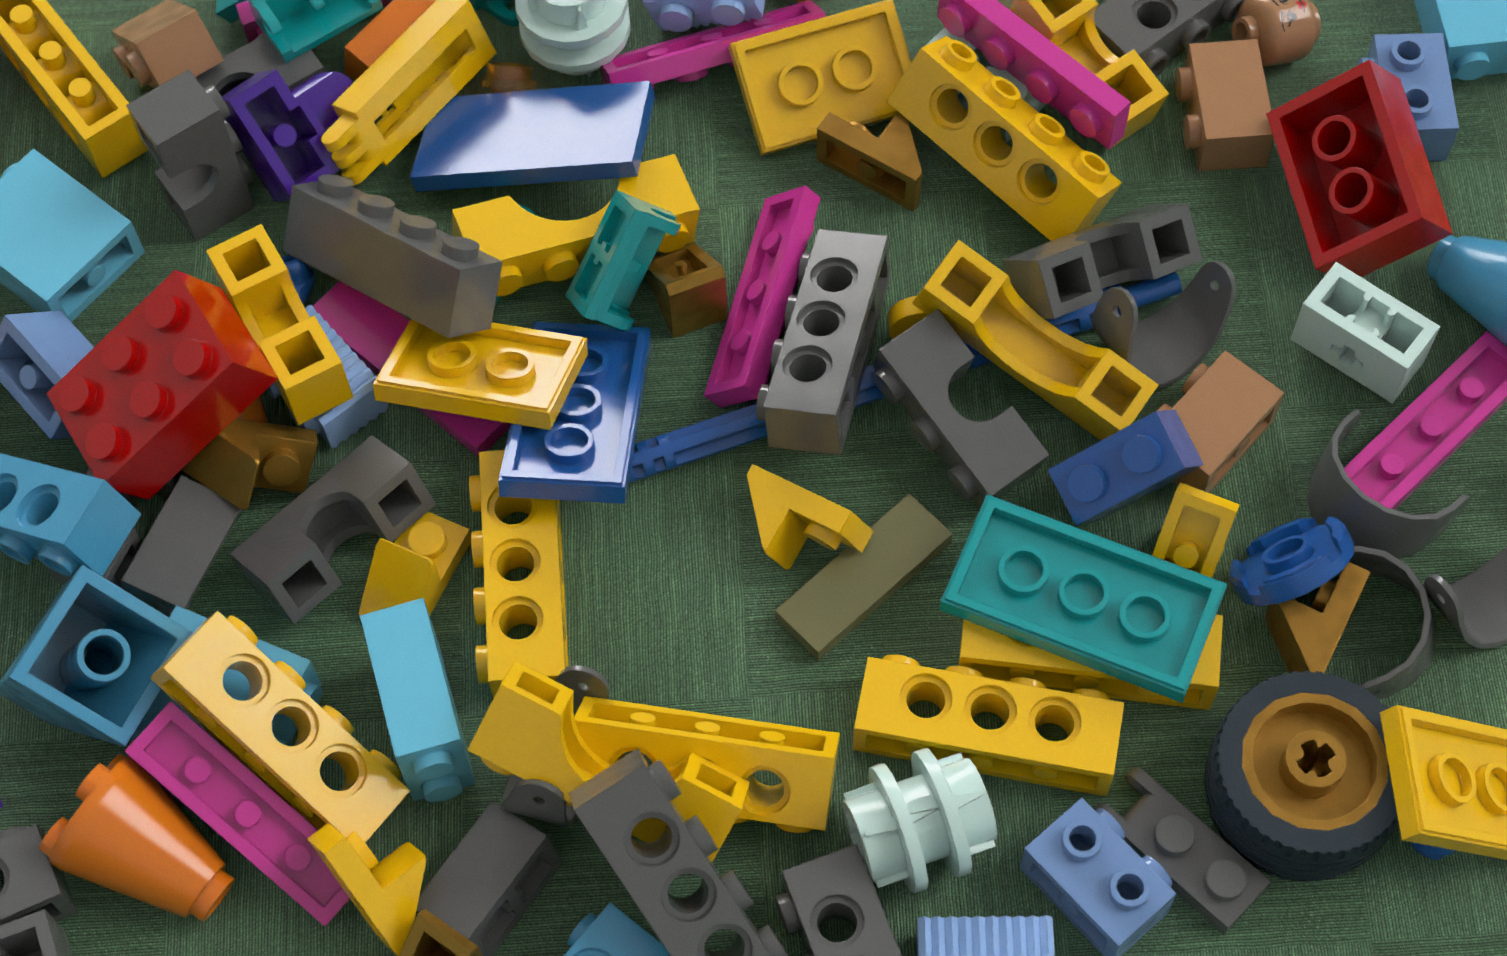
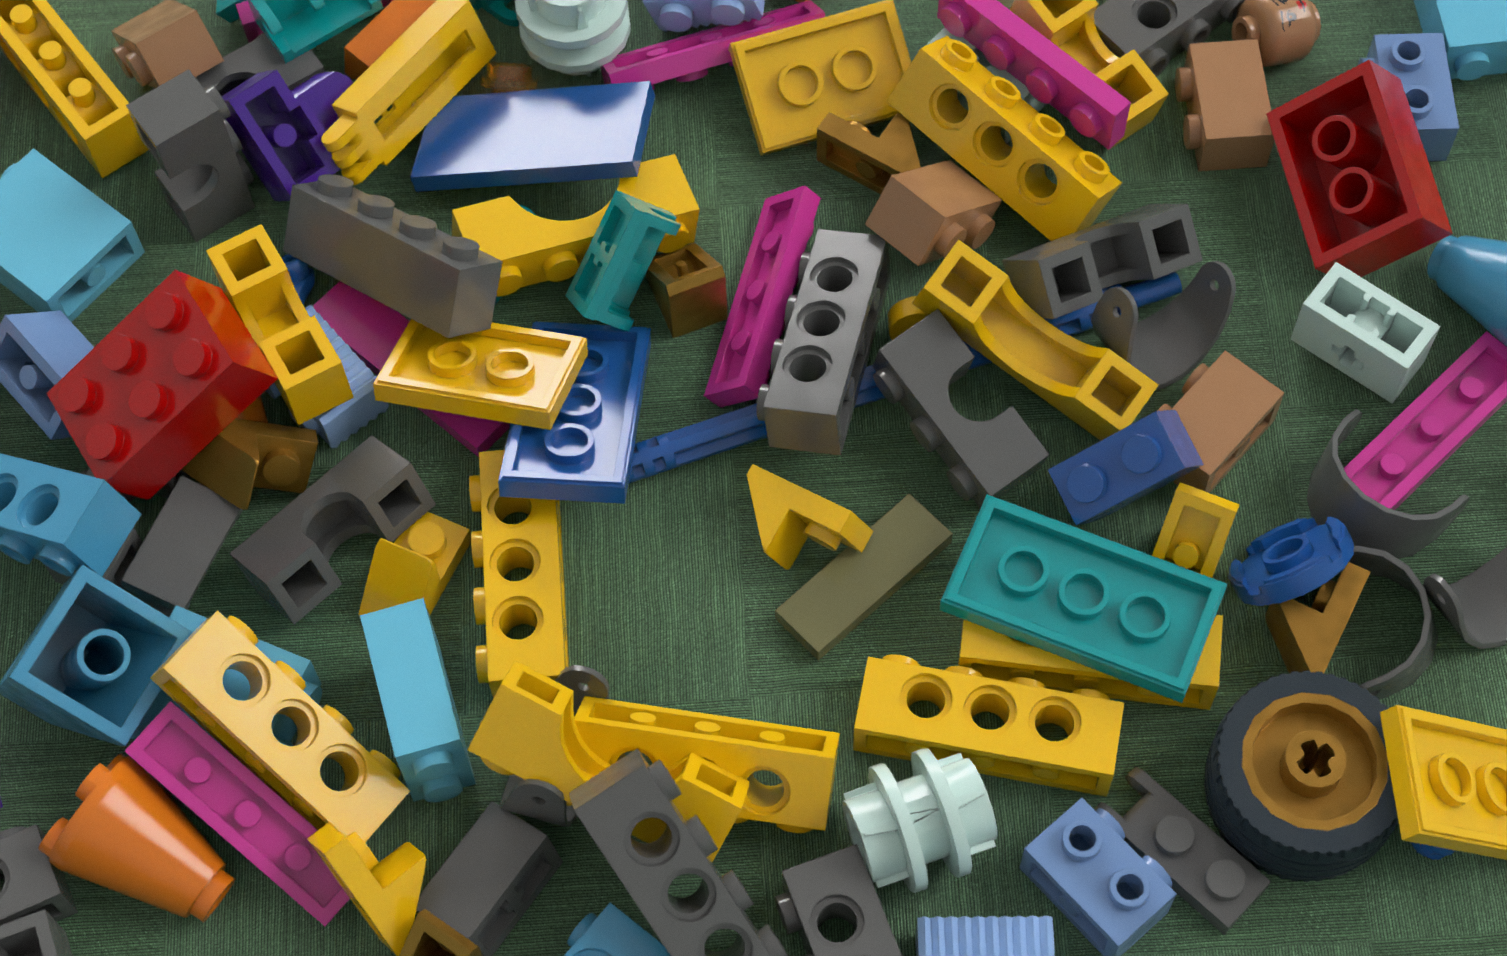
none -> medium nougat brick [865,160,1002,266]

